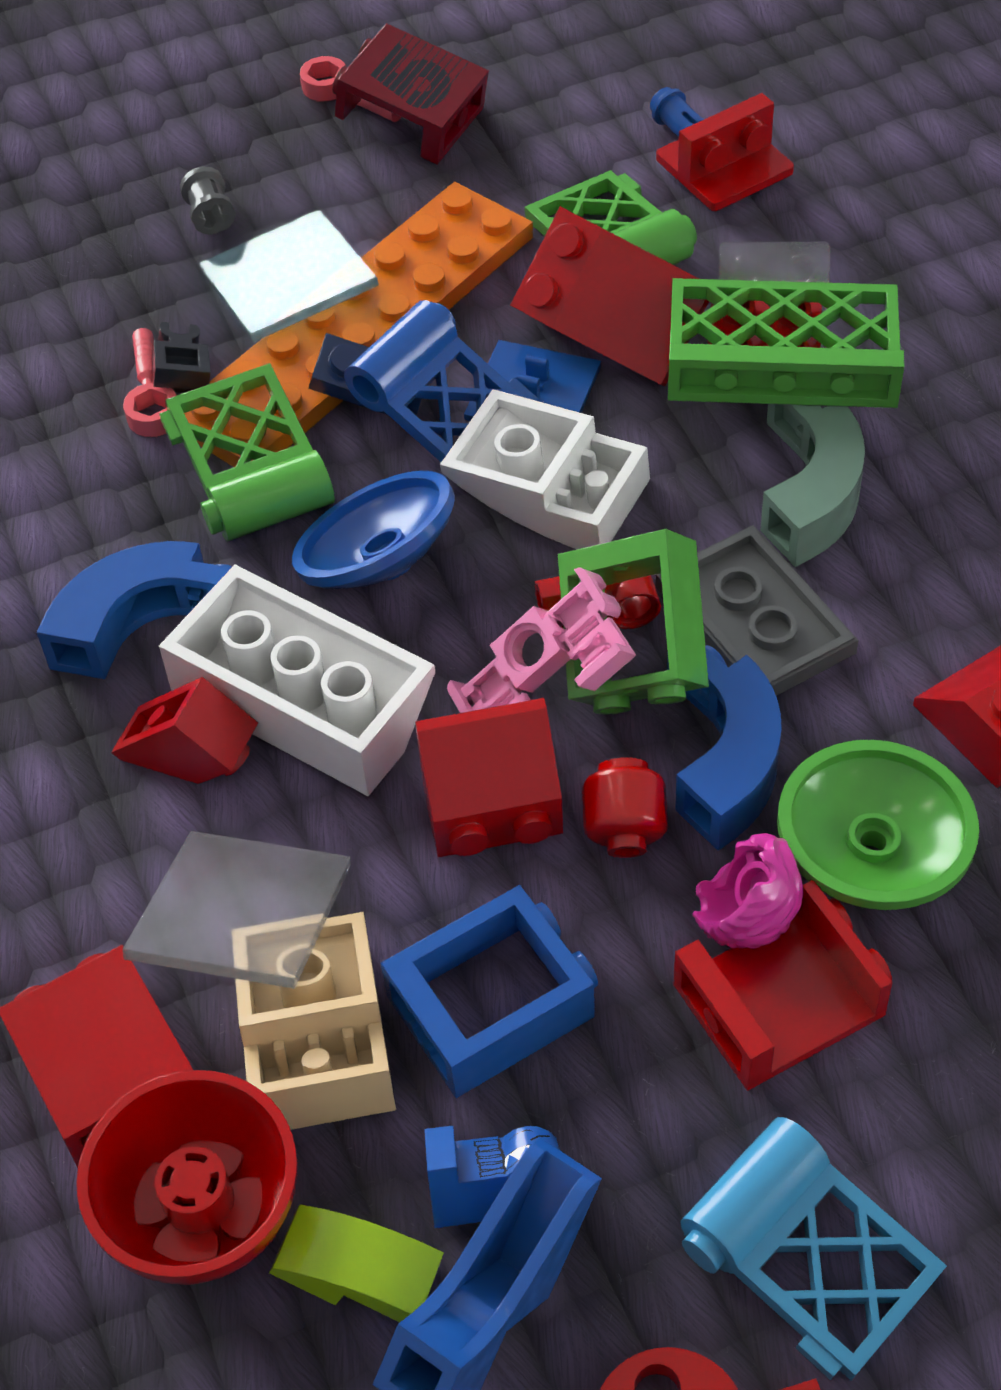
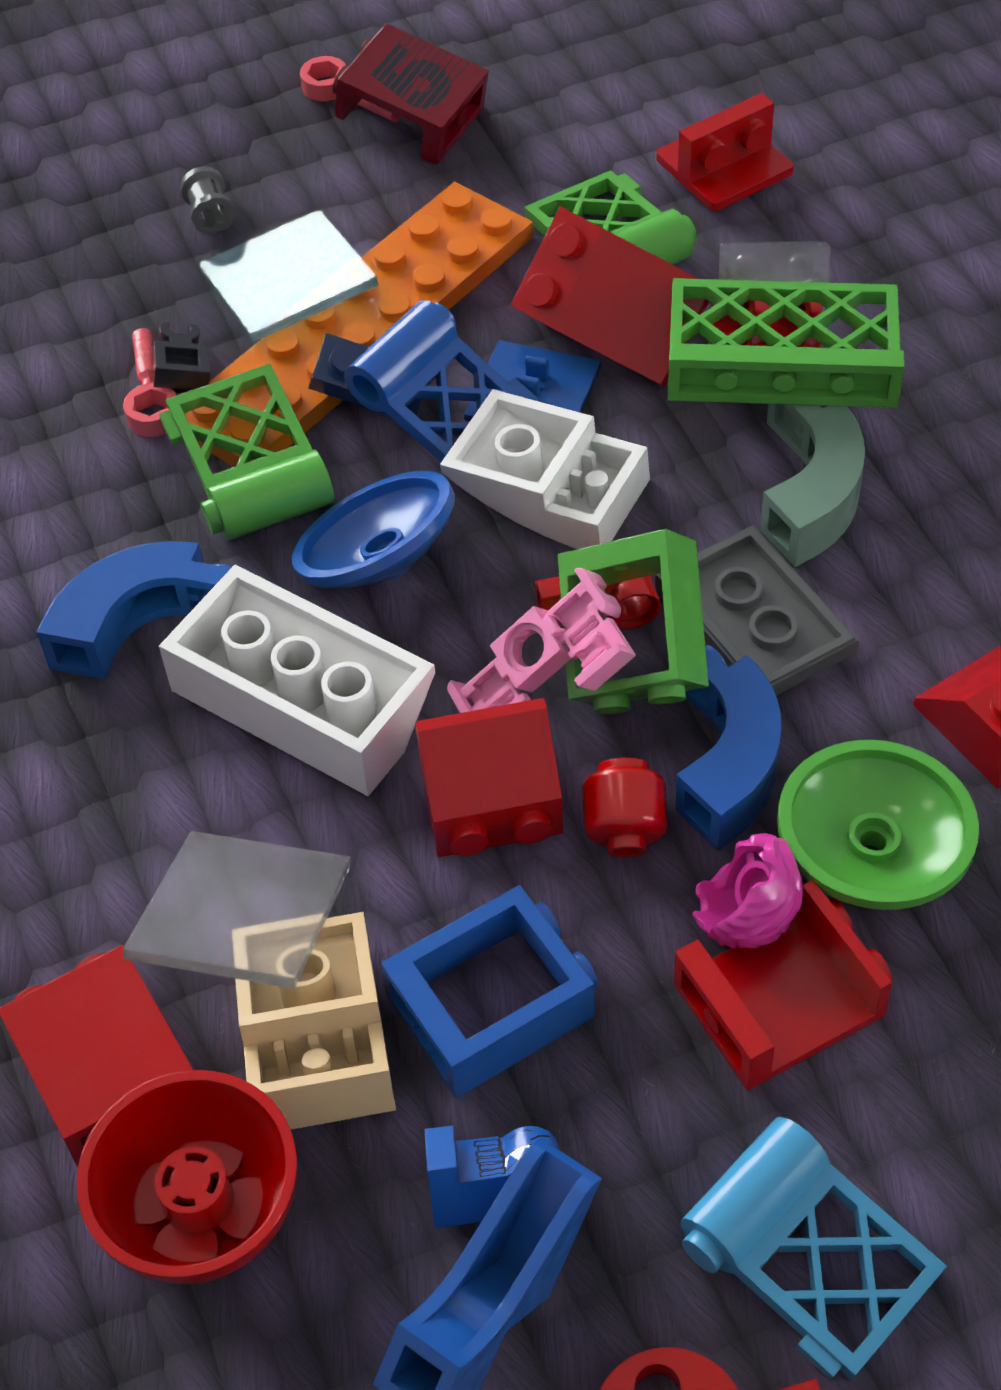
red slope [111,677,258,784] -> none
lime slope [269,1204,444,1323] -> none
blue pin [650,87,704,138] -> none

